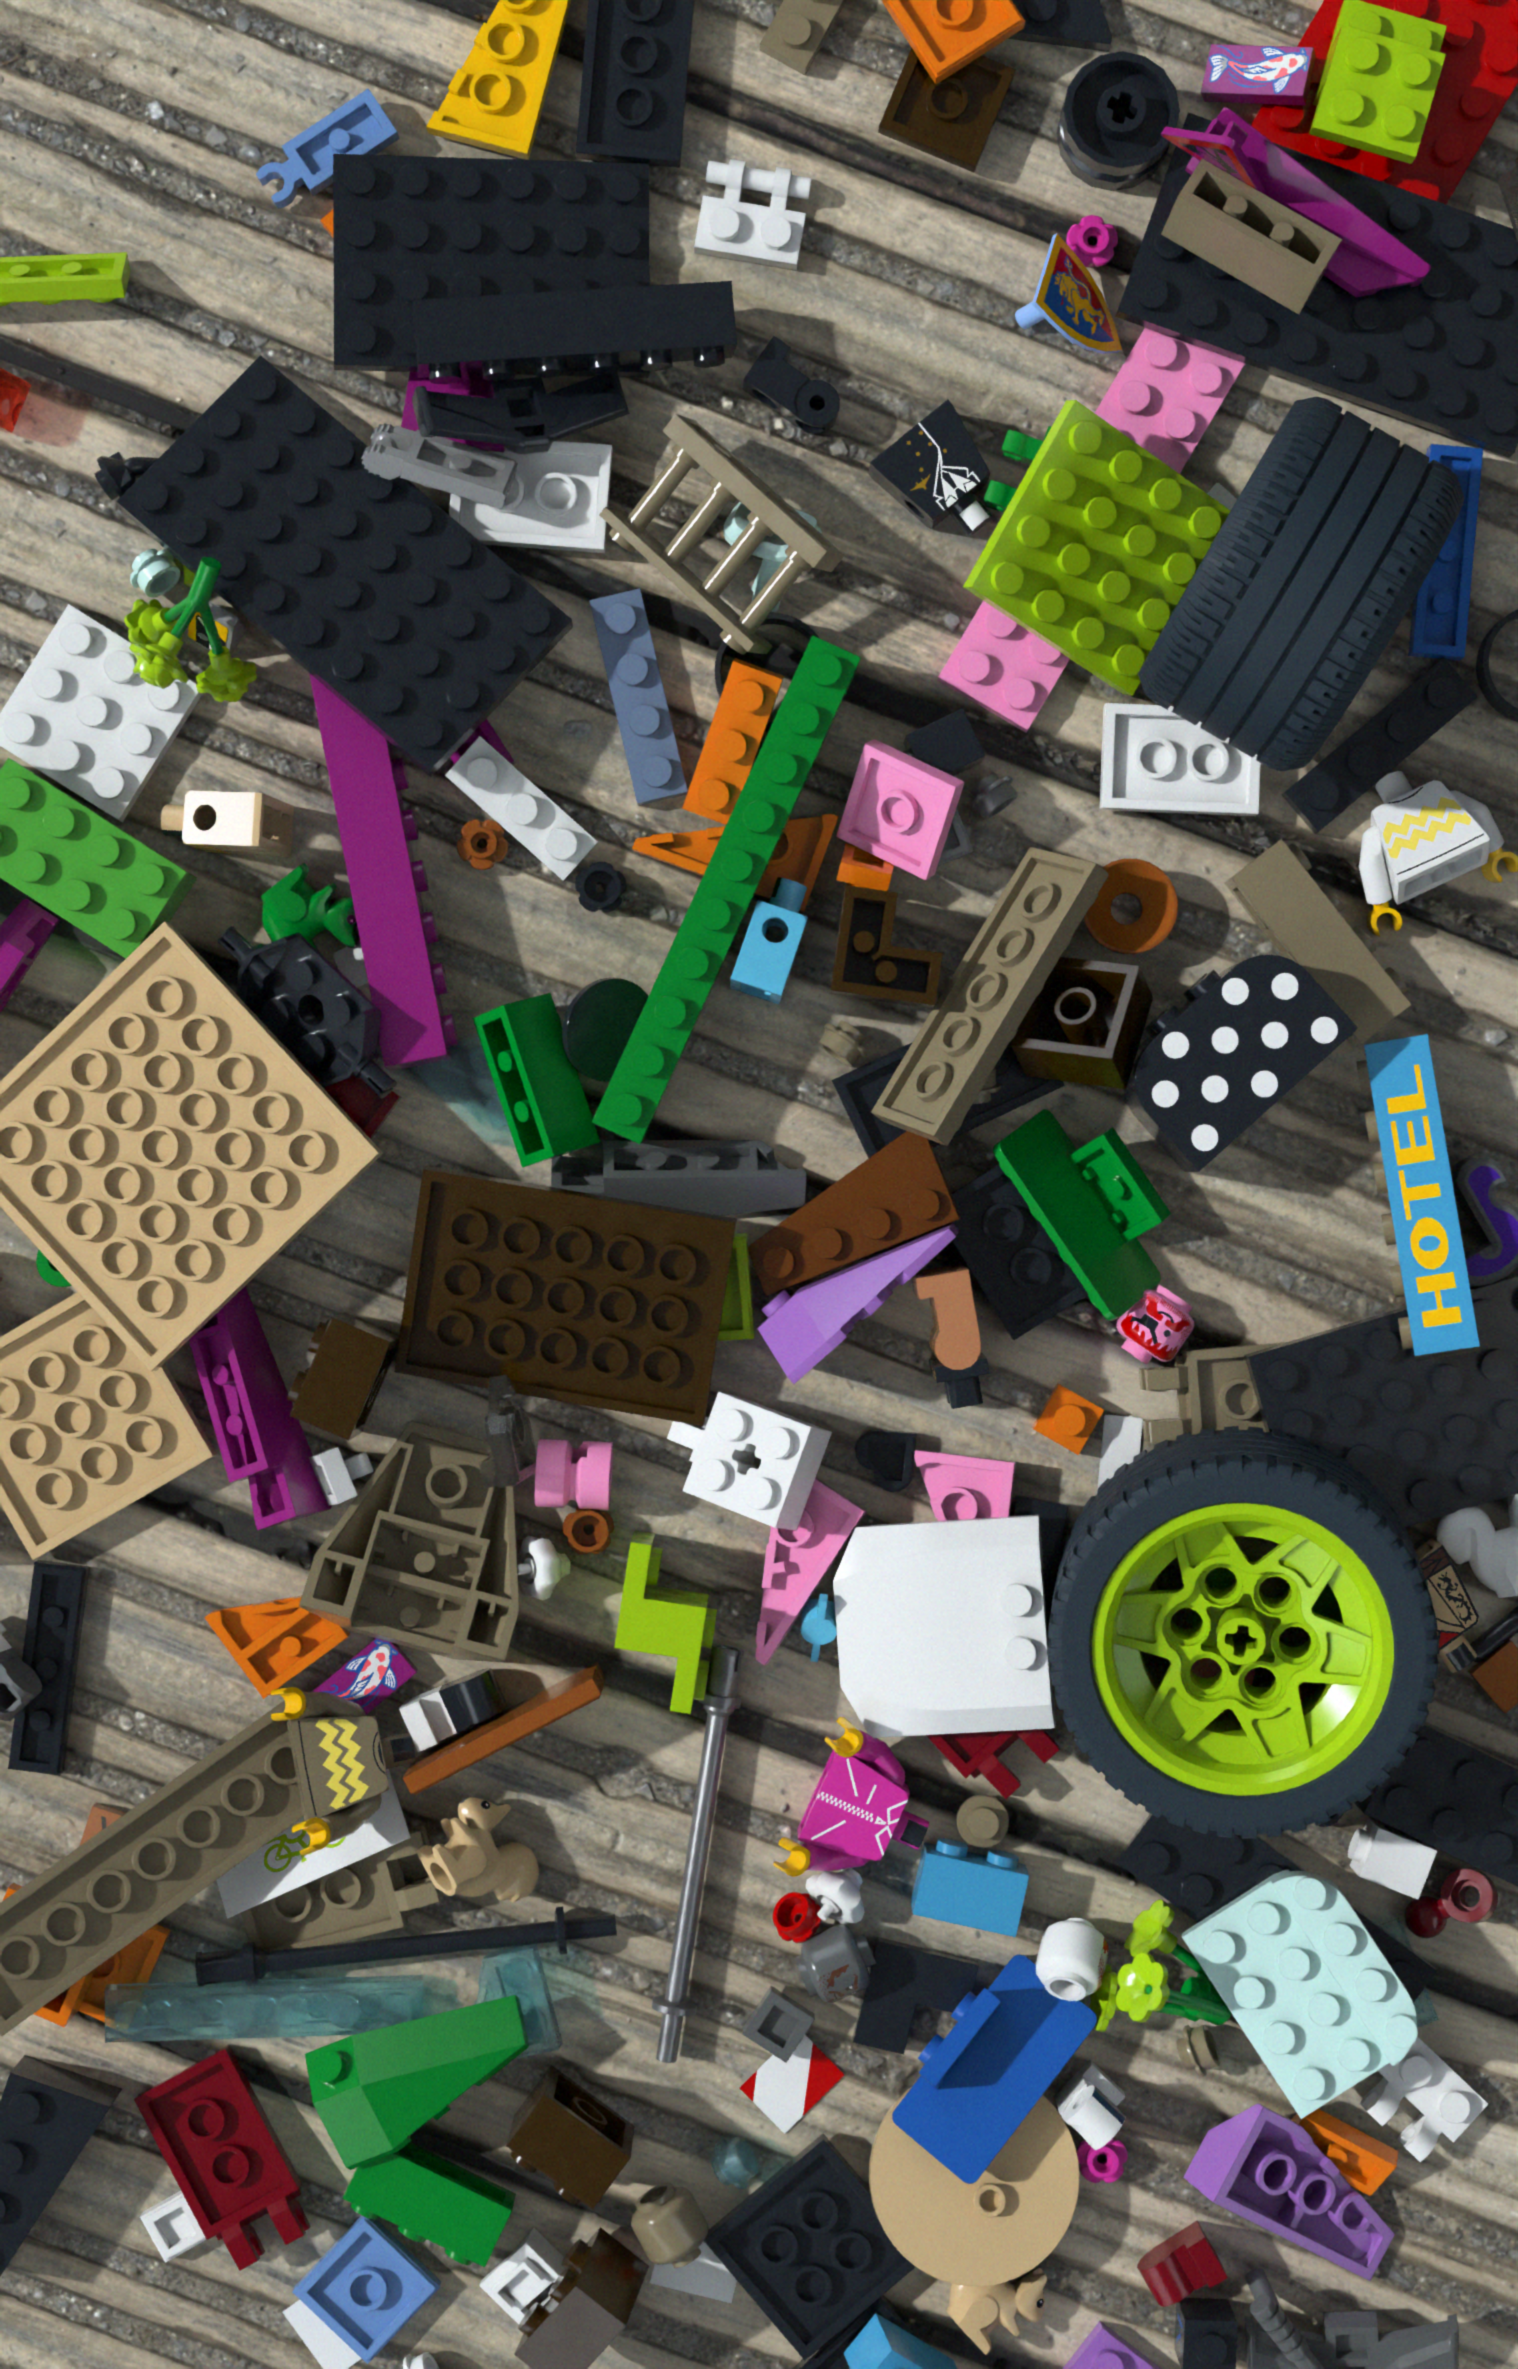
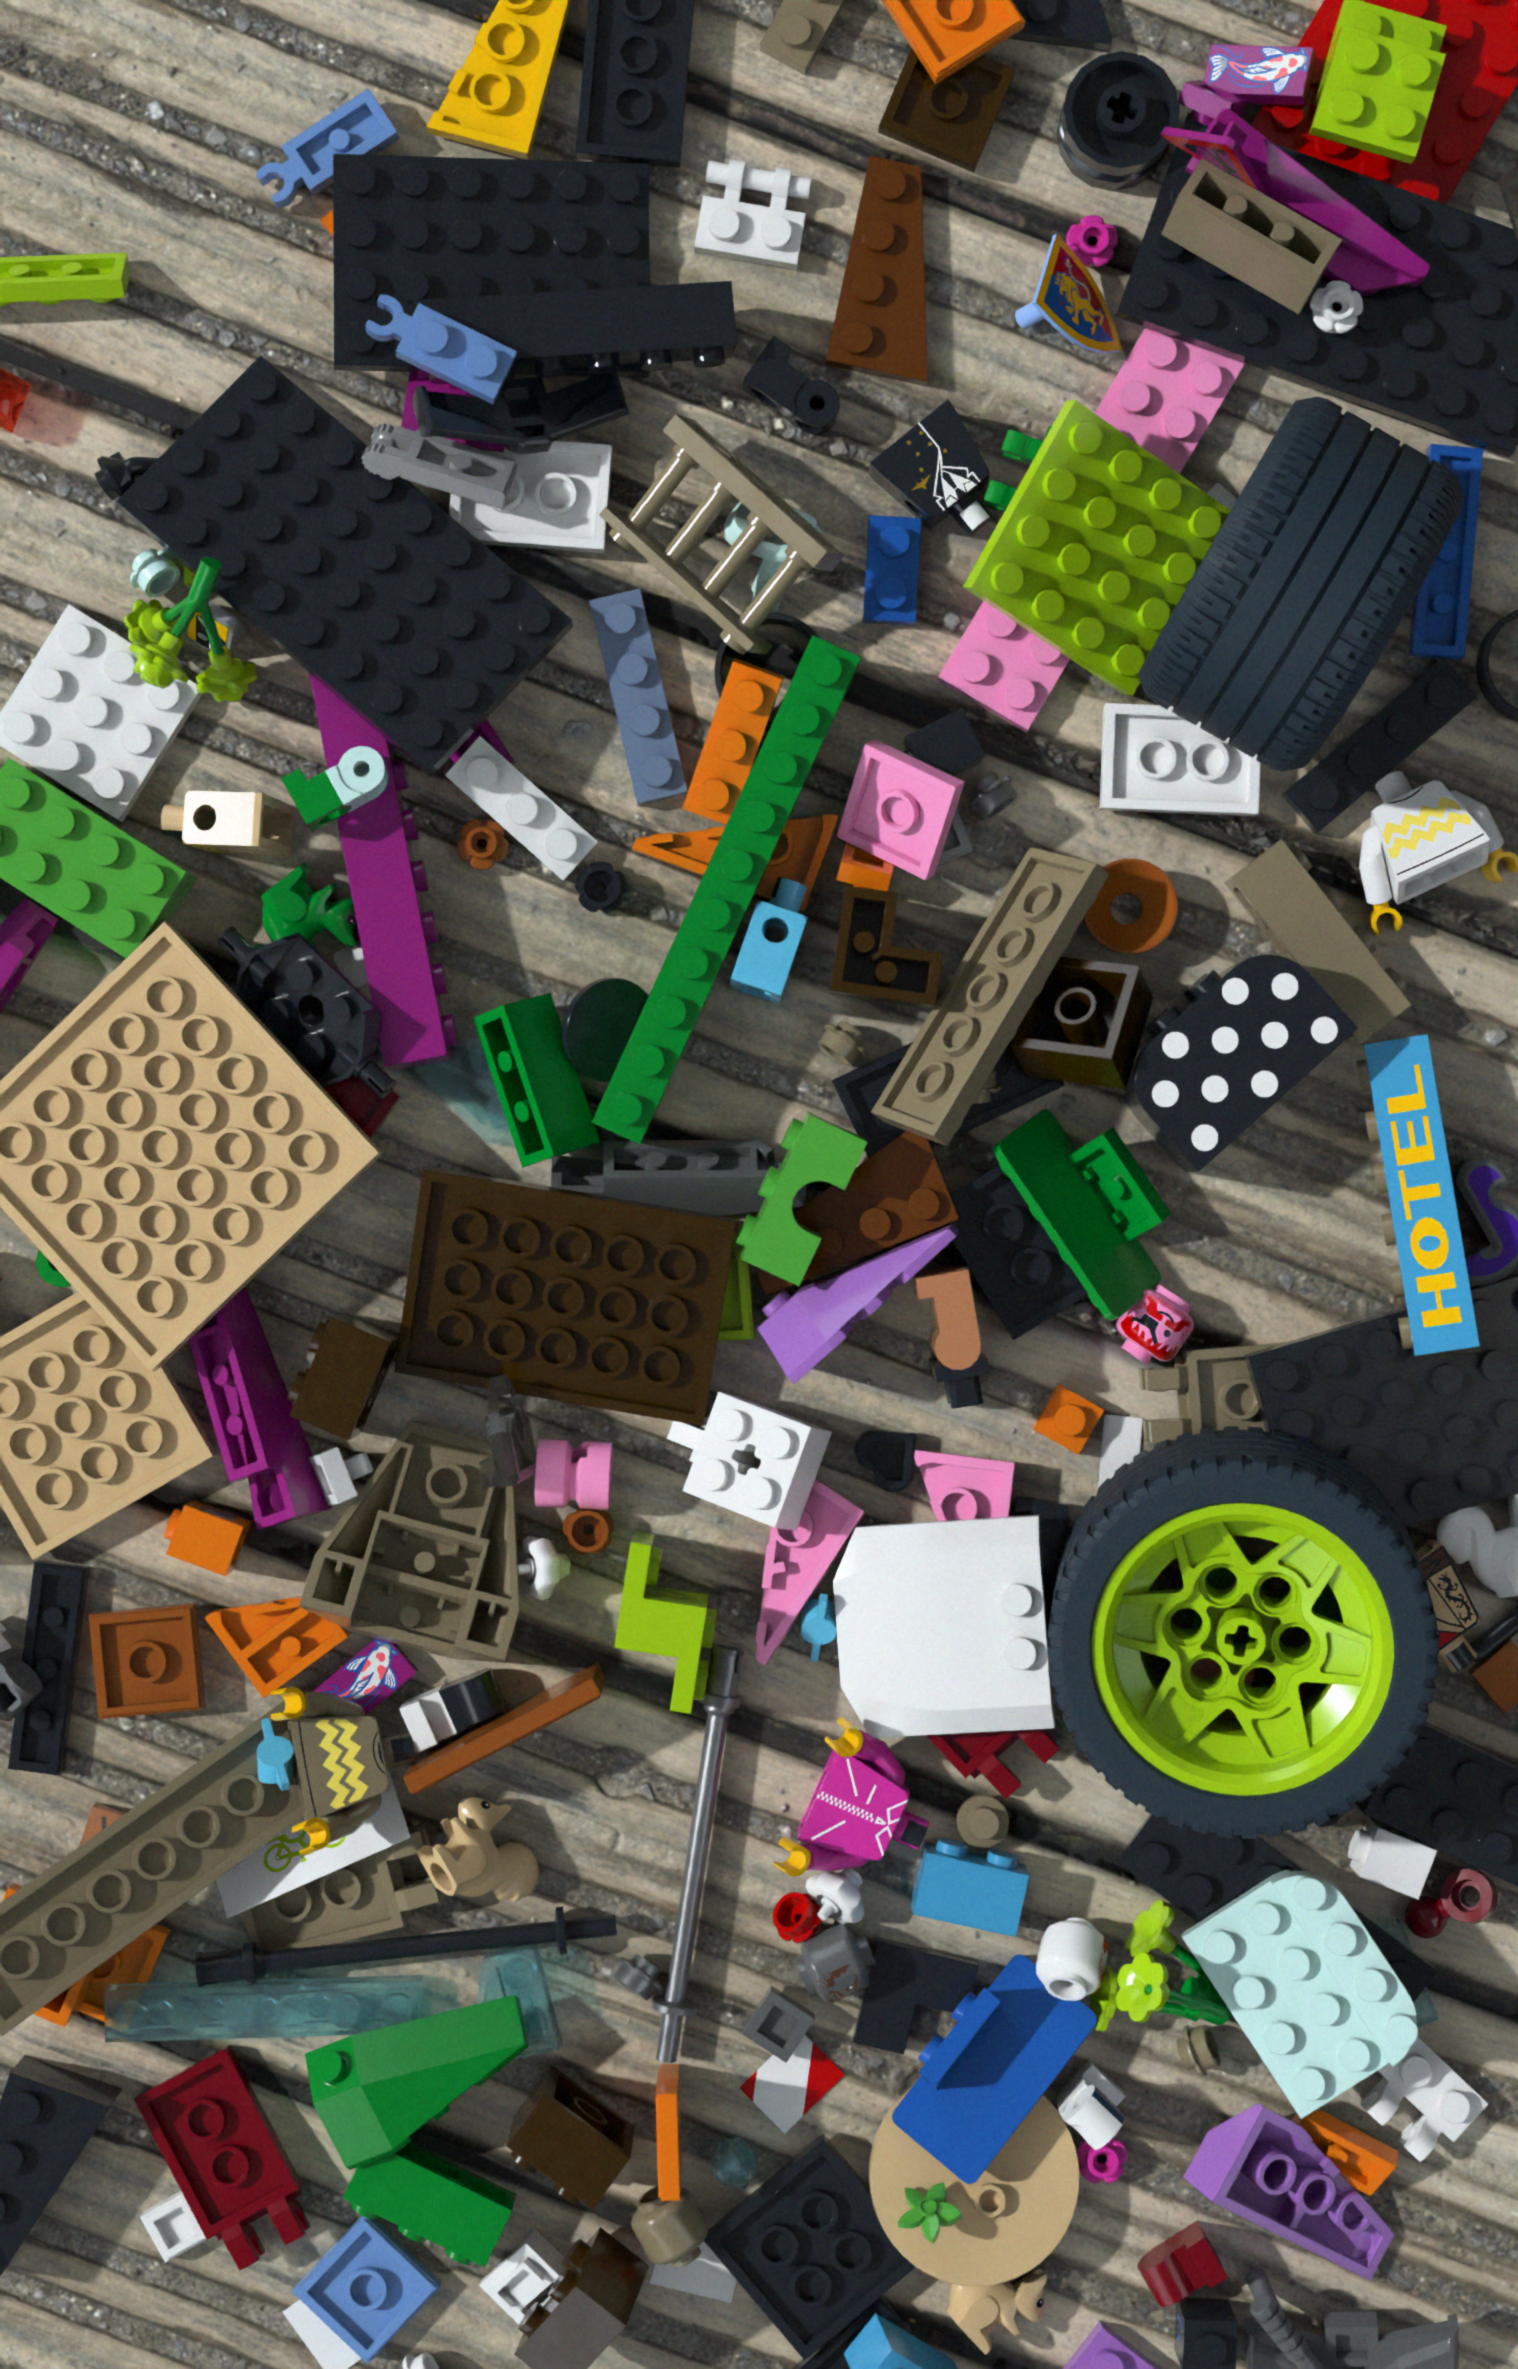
none -> dark orange plate [89,1602,206,1719]
none -> orange brick [164,1500,252,1576]
none -> medium azure piece [257,1718,295,1791]
none -> leg [281,746,389,833]
none -> medium blue plate [365,294,517,405]
none -> flat silver plate [613,1953,663,2001]
none -> orange tile [655,2064,682,2201]
none -> bright green arch [735,1111,868,1286]
none -> reddish brown wing [826,156,928,387]
none -> blue plate [863,515,921,626]
none -> bright green plant [898,2182,962,2244]
none -> magenta plate [1178,80,1247,126]
none -> white plate [1310,280,1363,334]

